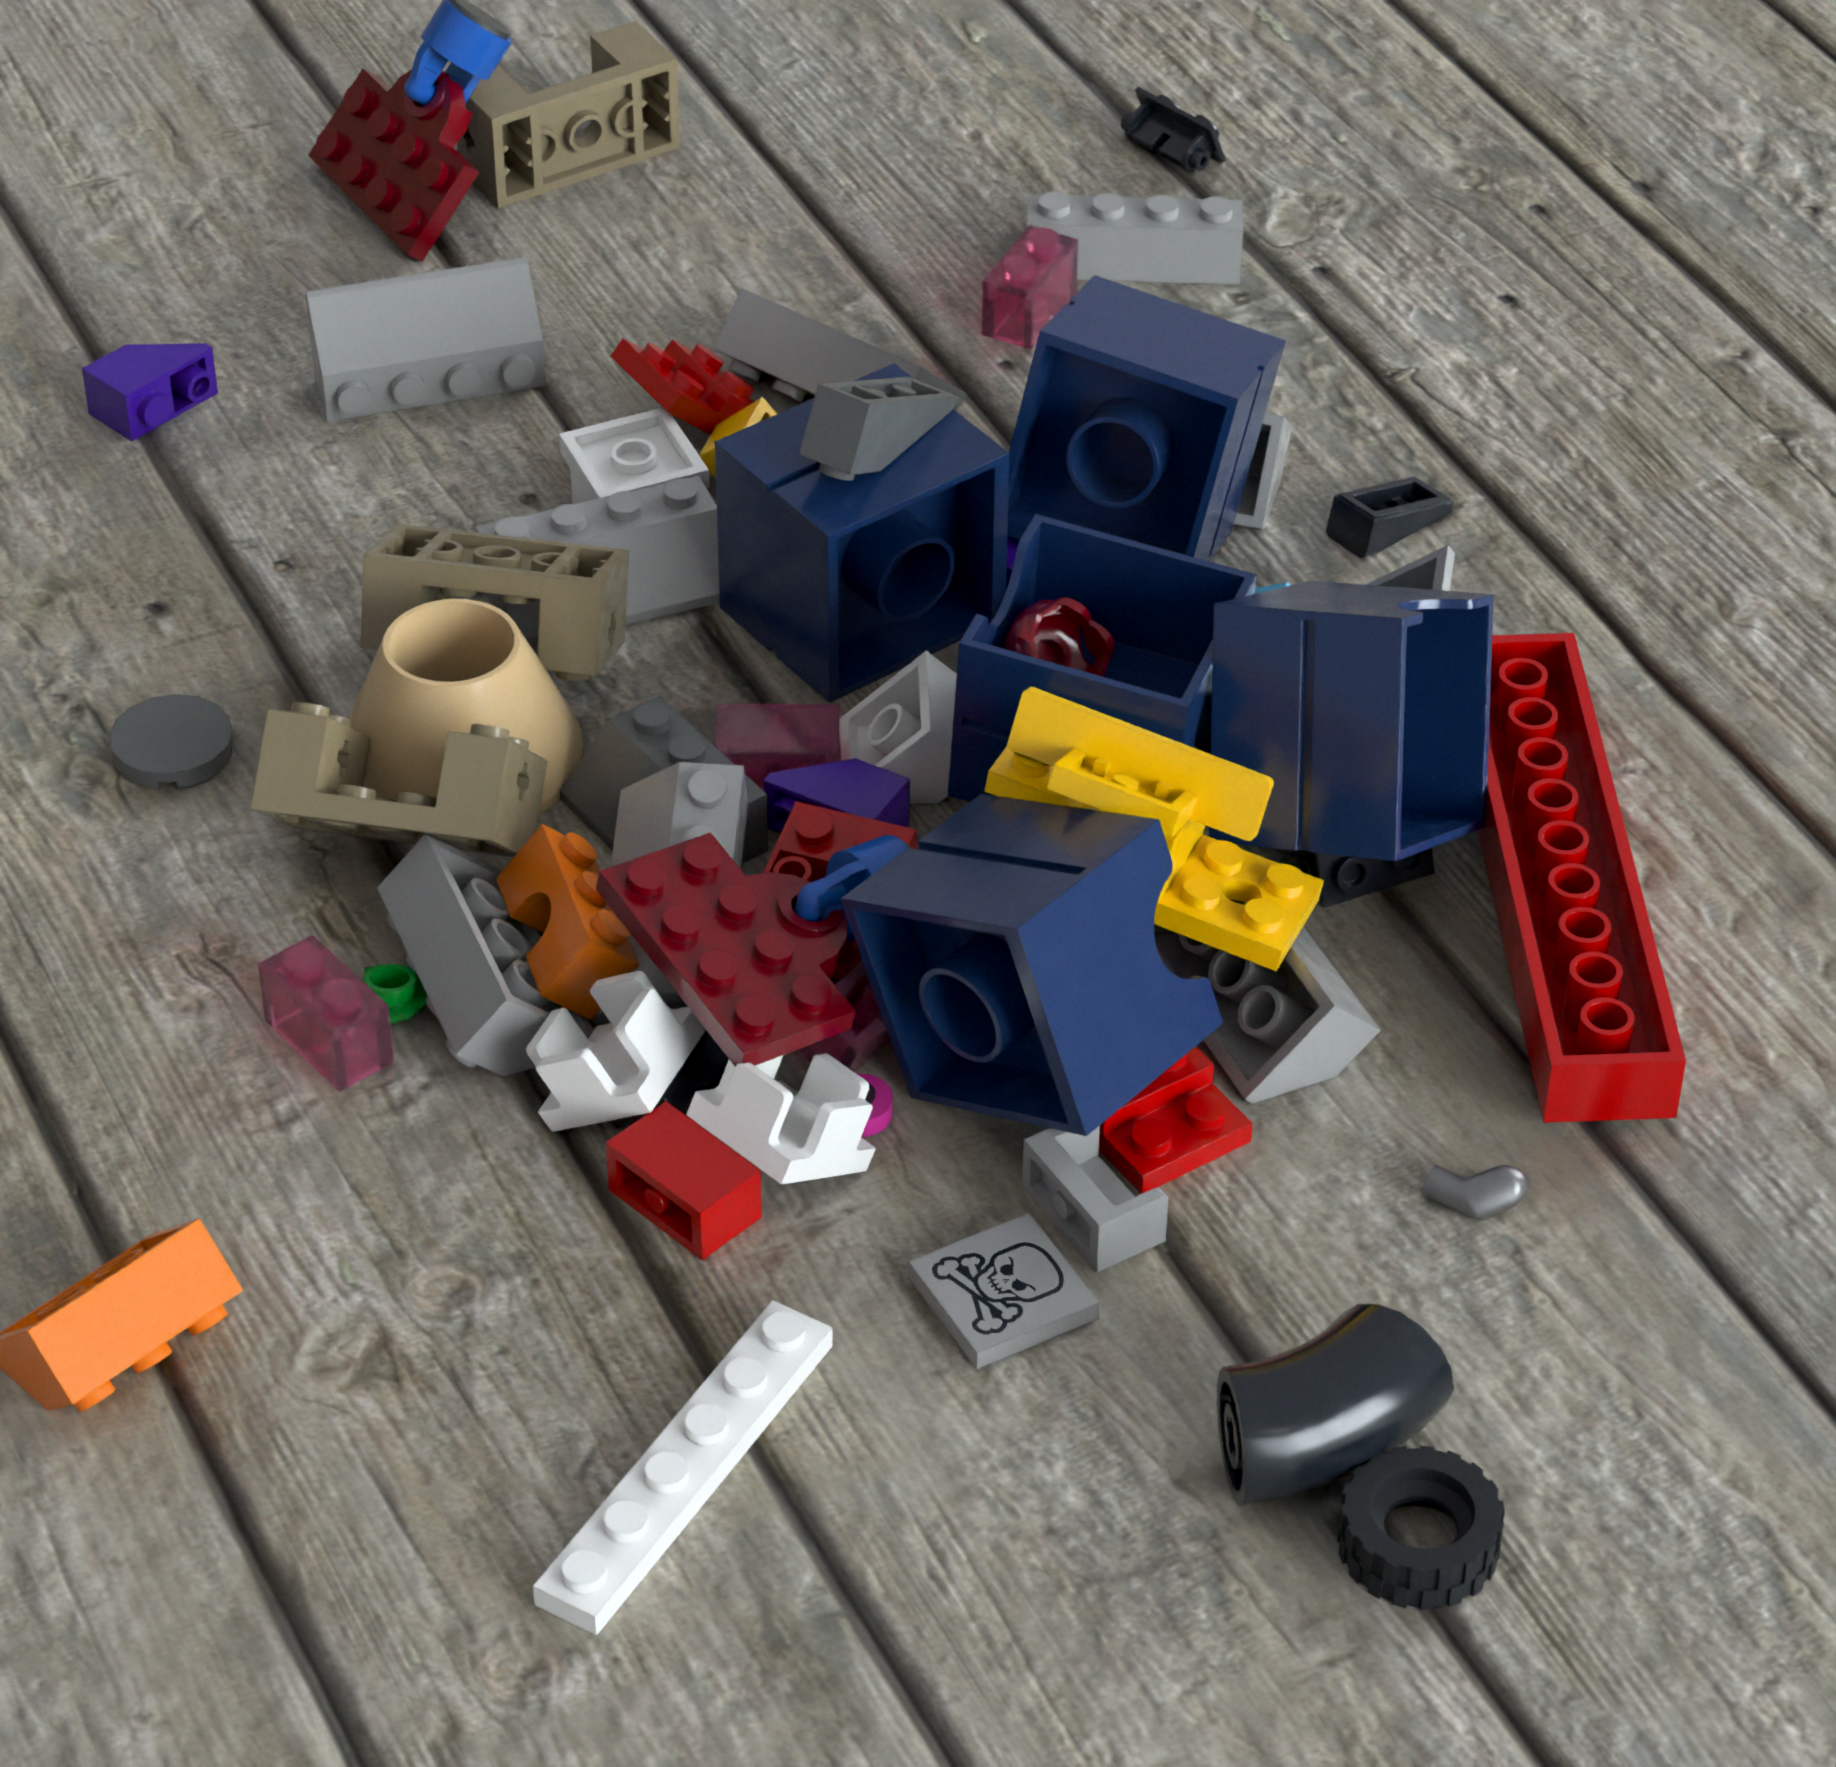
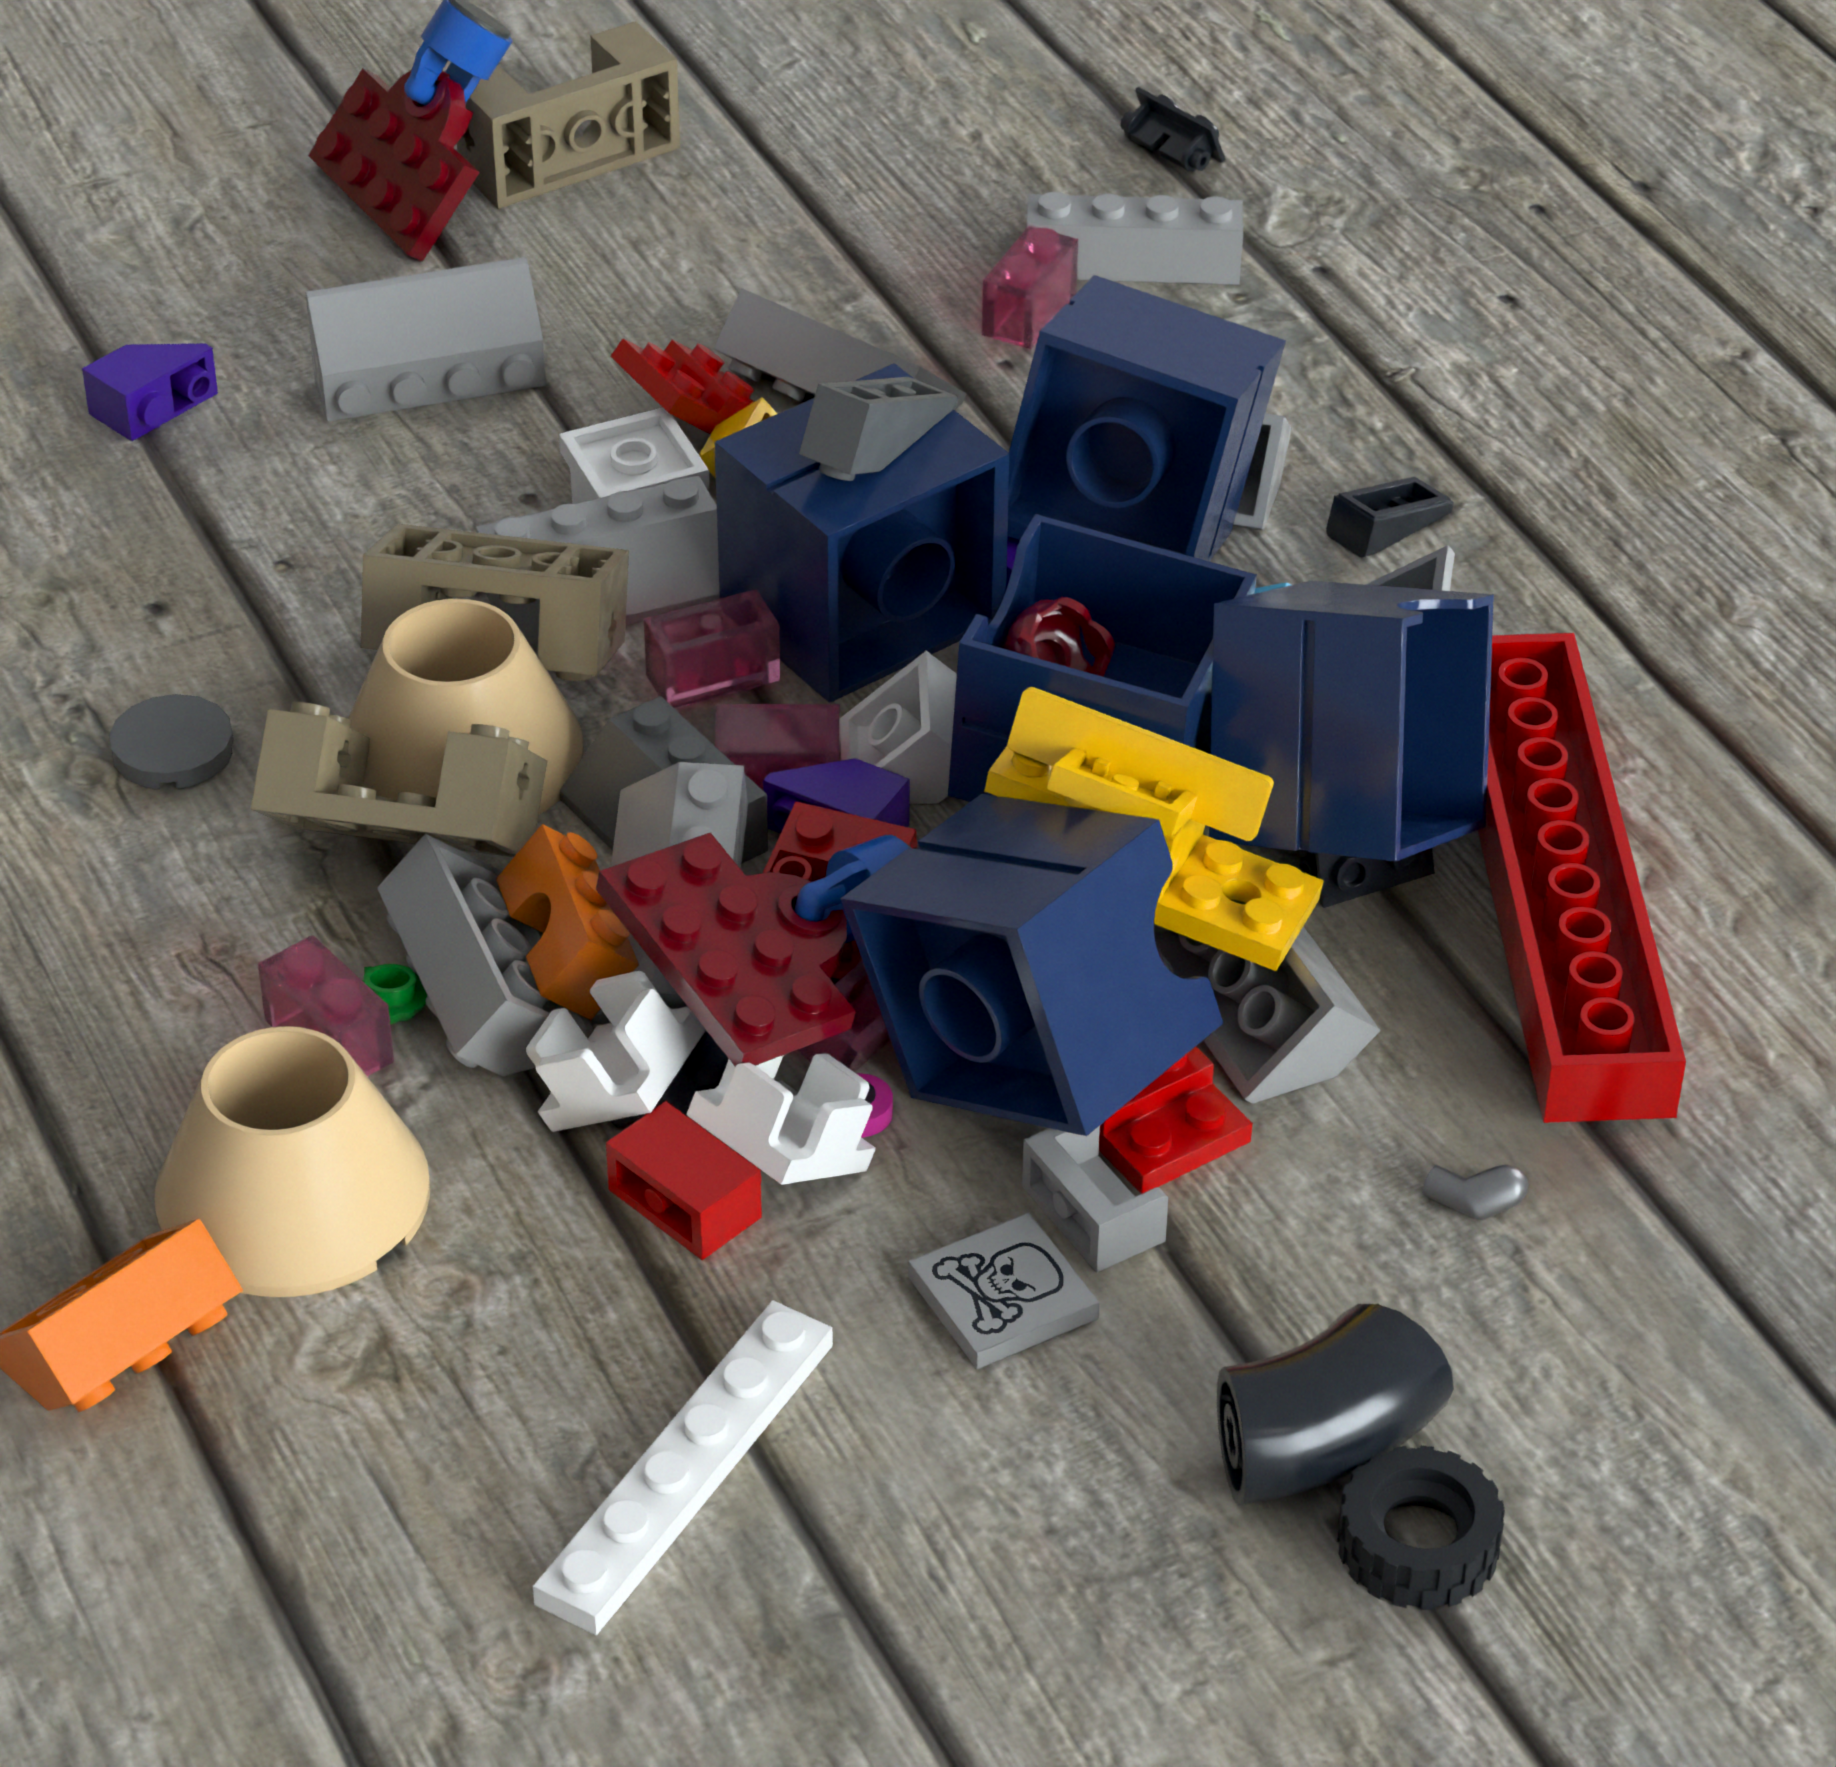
none -> tan cone [154,1026,430,1297]
none -> clear pink brick [643,589,780,709]

